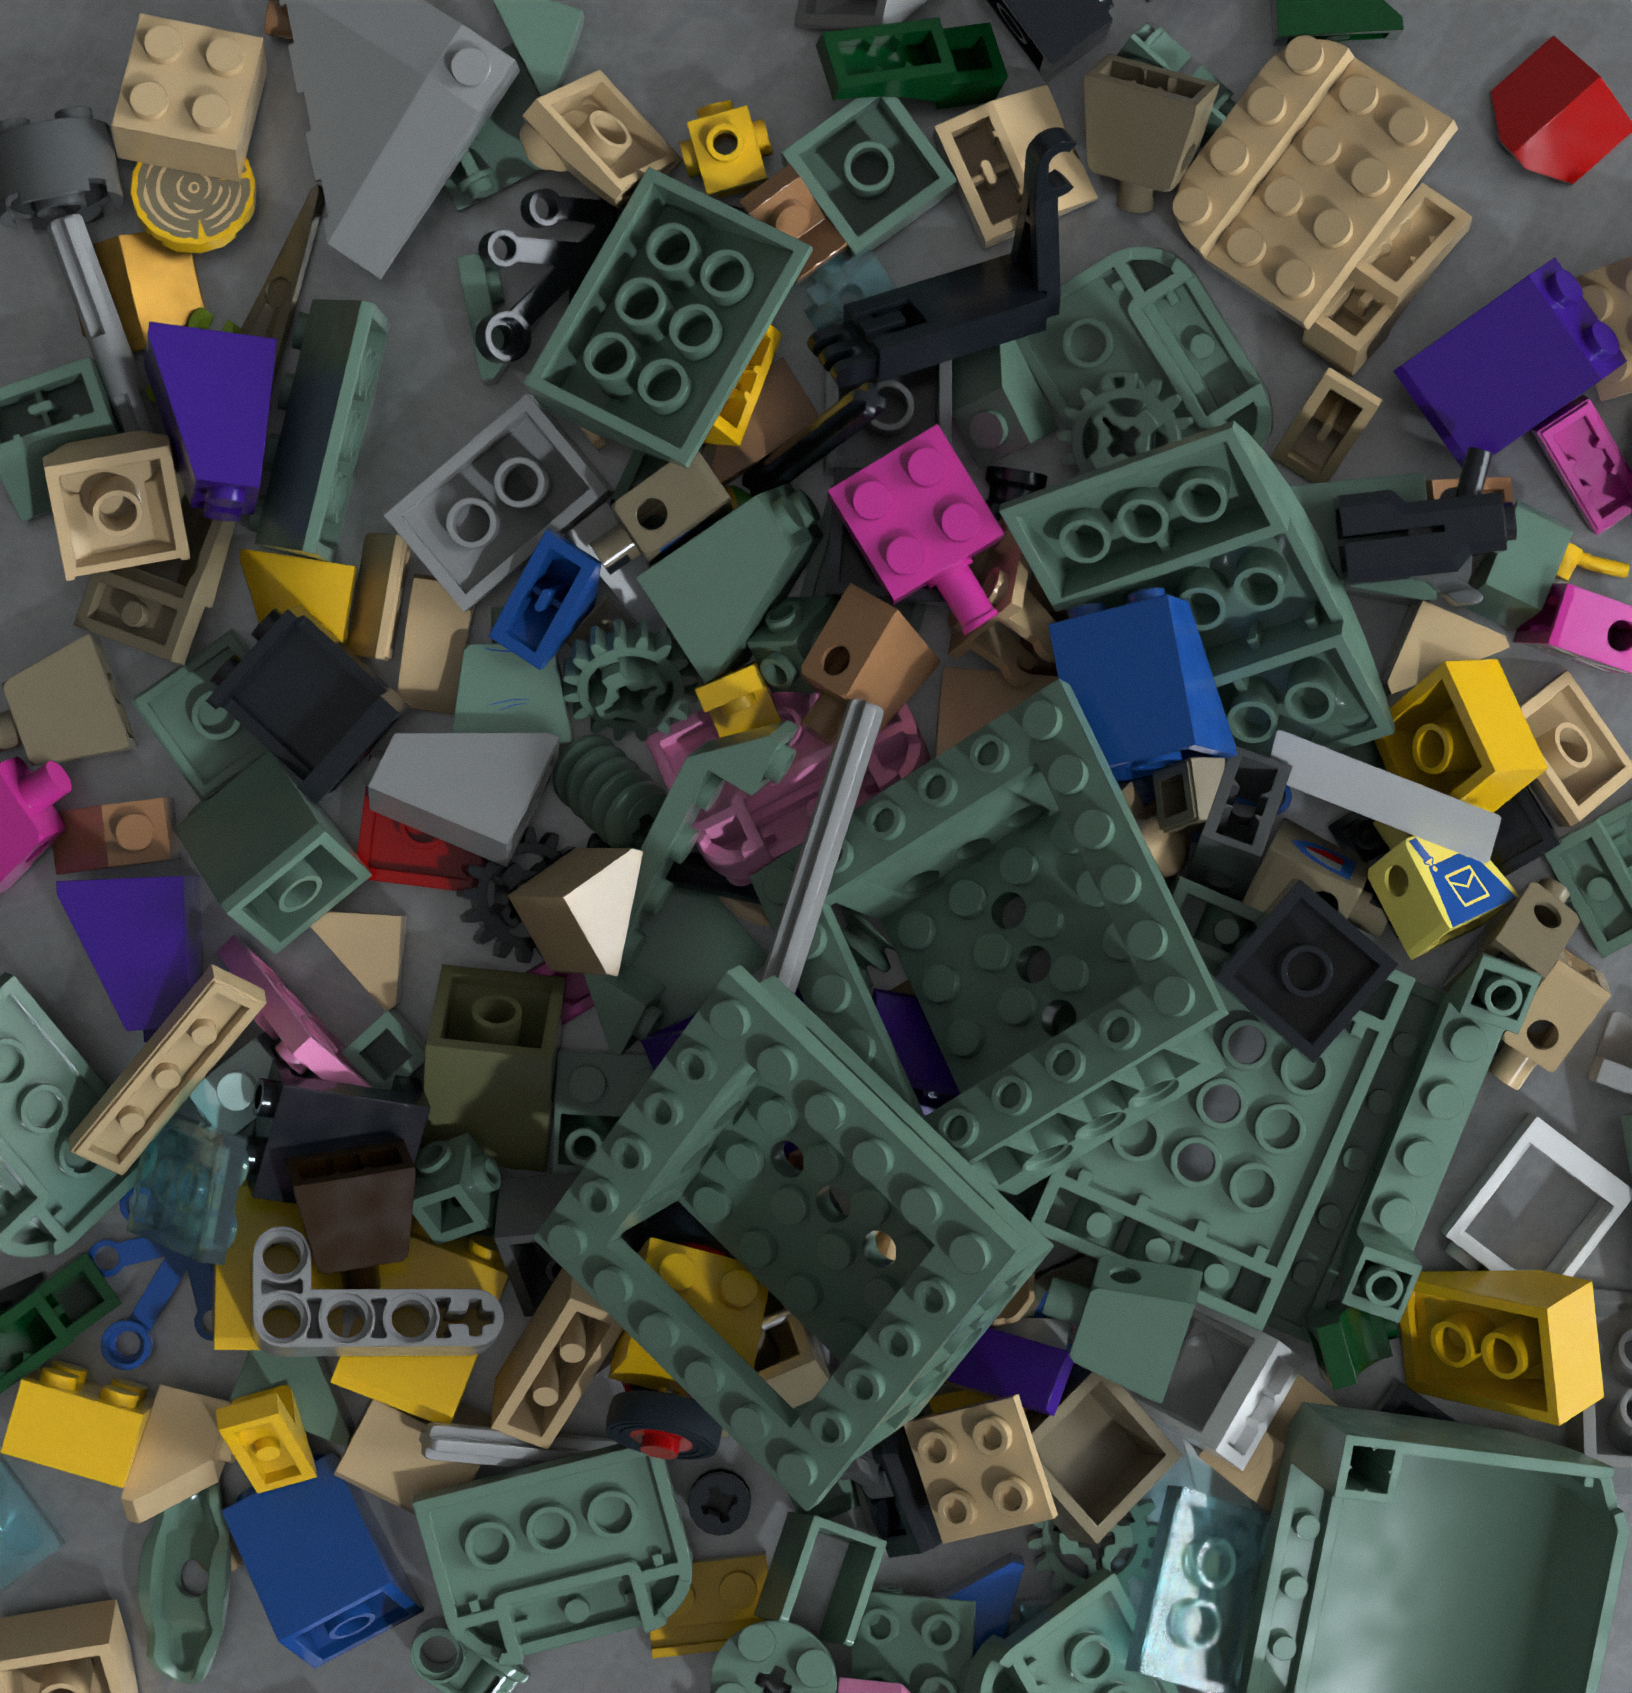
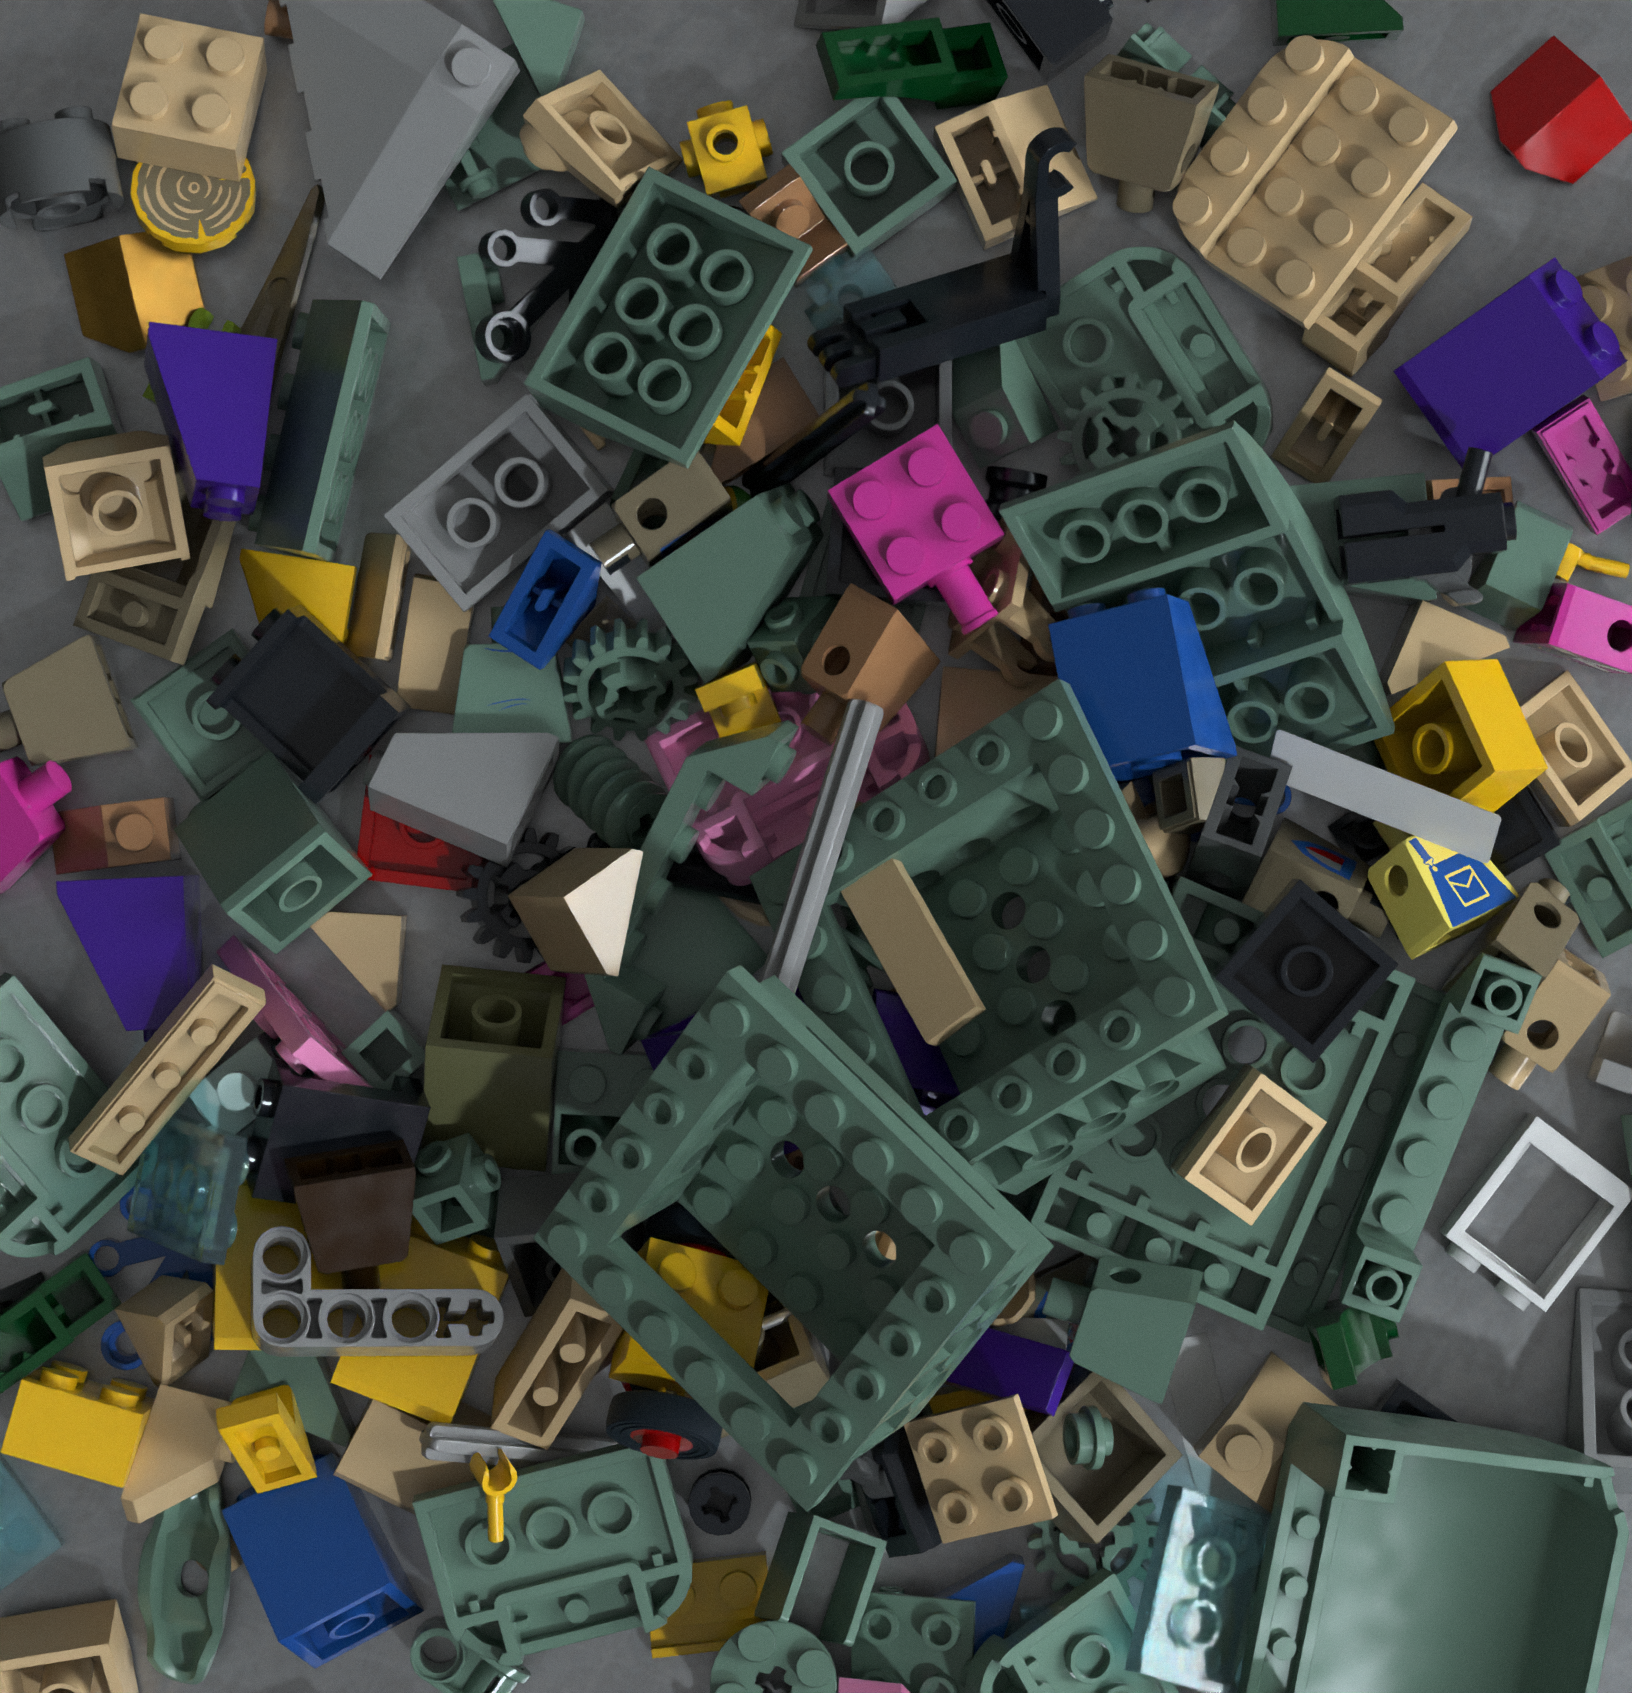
light grey axle [47,214,162,434] -> none
white window [1124,1302,1306,1471] -> none
yellow slope [1400,1270,1604,1426] -> none
none -> tan slope [114,1275,214,1388]
none -> yellow hand [469,1448,518,1543]
none -> tan tile [840,801,986,1047]
none -> sand green plate [1063,1405,1114,1470]
none -> tan slope [1170,1063,1327,1226]

